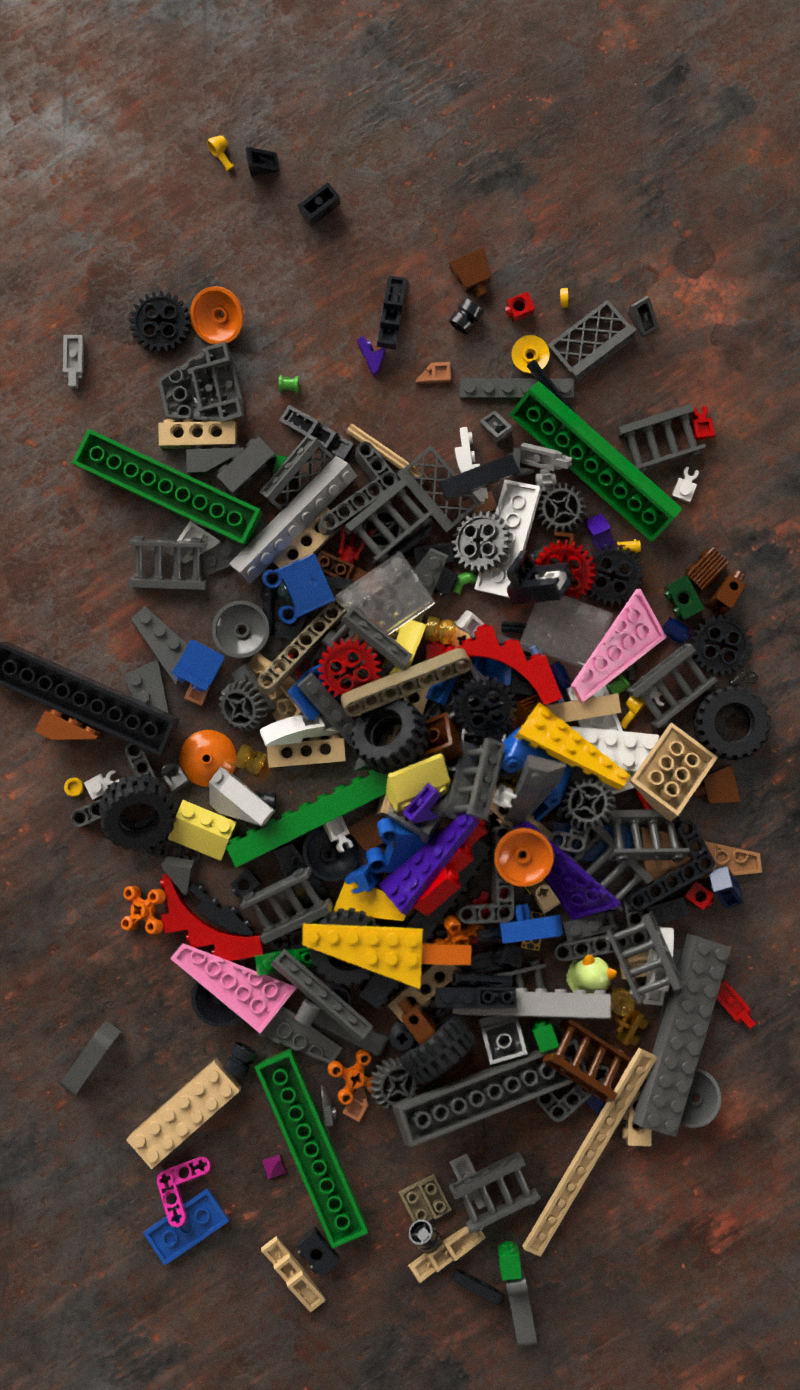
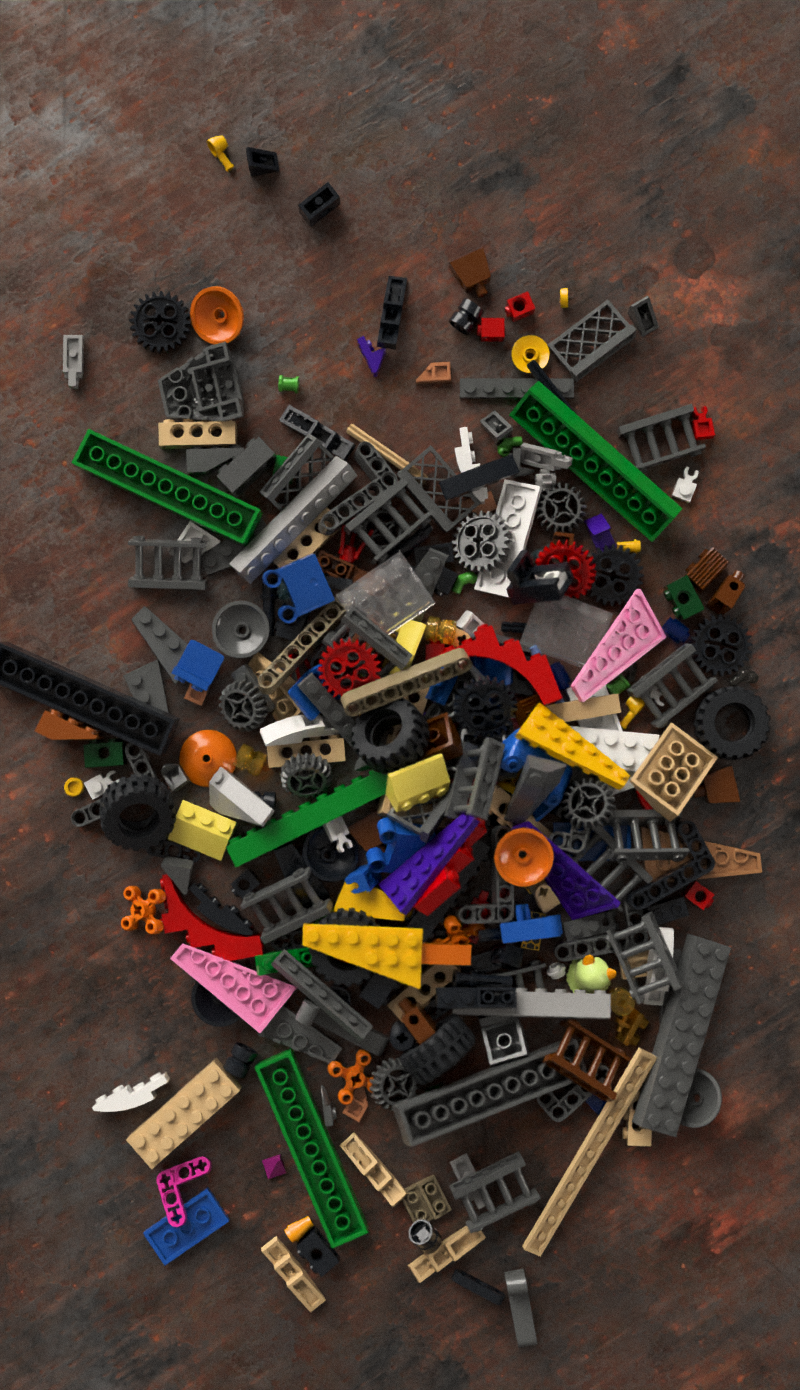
dark grey beam [60,1020,122,1096] -> none
dark purple slope [403,783,442,823] -> none
white plate [493,784,516,808] -> none
green brick [497,1241,522,1281] -> none
green brick [530,1017,559,1053] -> none
dark blue brick [709,866,744,909] -> none
red hinge [716,979,756,1029] -> none
none -> dark green brick [83,738,127,768]
none -> white slope [92,1072,170,1112]
none -> dark grey gear [280,752,333,799]
none -> light orange cone [284,1216,314,1243]
none -> tan slope [340,1132,408,1207]
none -> red brick [477,318,505,342]
none -> bright green arm [498,436,523,457]
none -> white plate [547,962,566,979]

